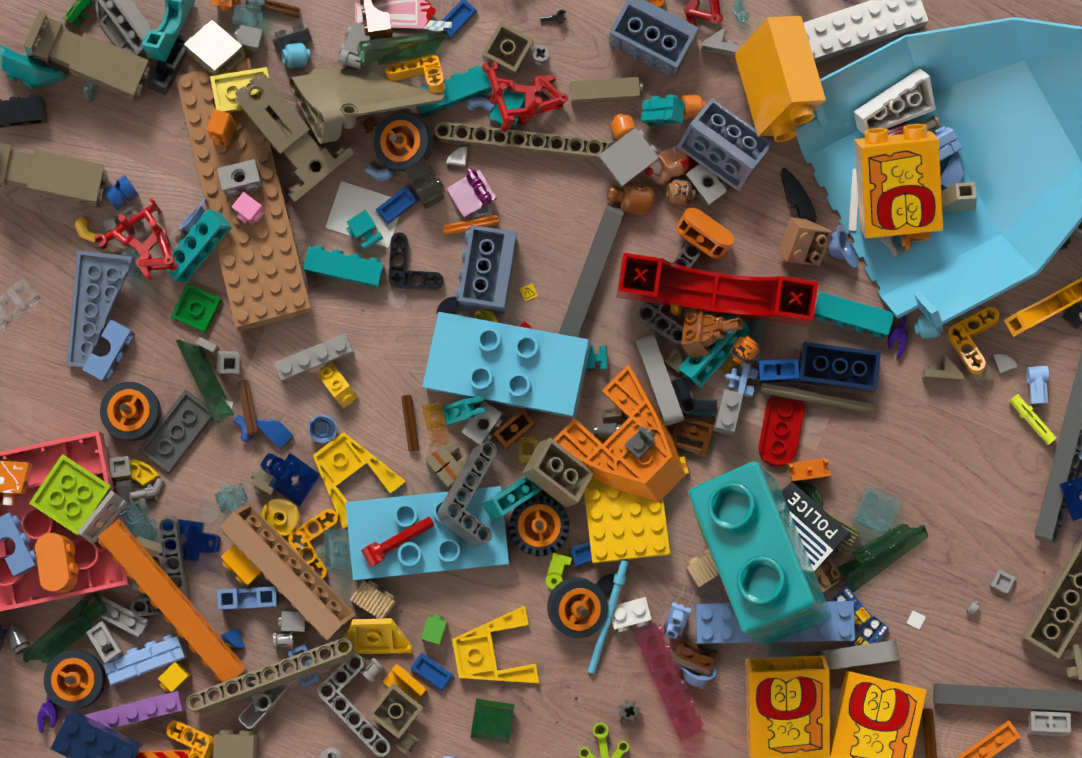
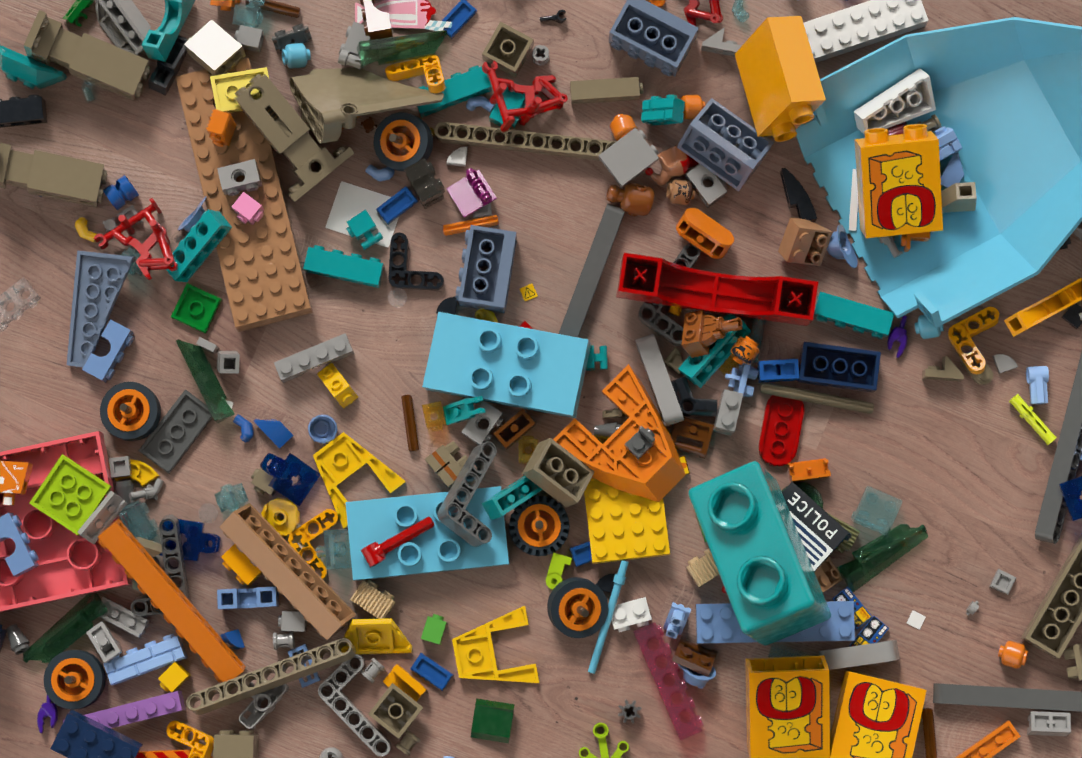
orange brick [35,533,78,593] -> none
reddish brown axle [238,380,258,435] -> none
none -> orange head [998,641,1029,669]

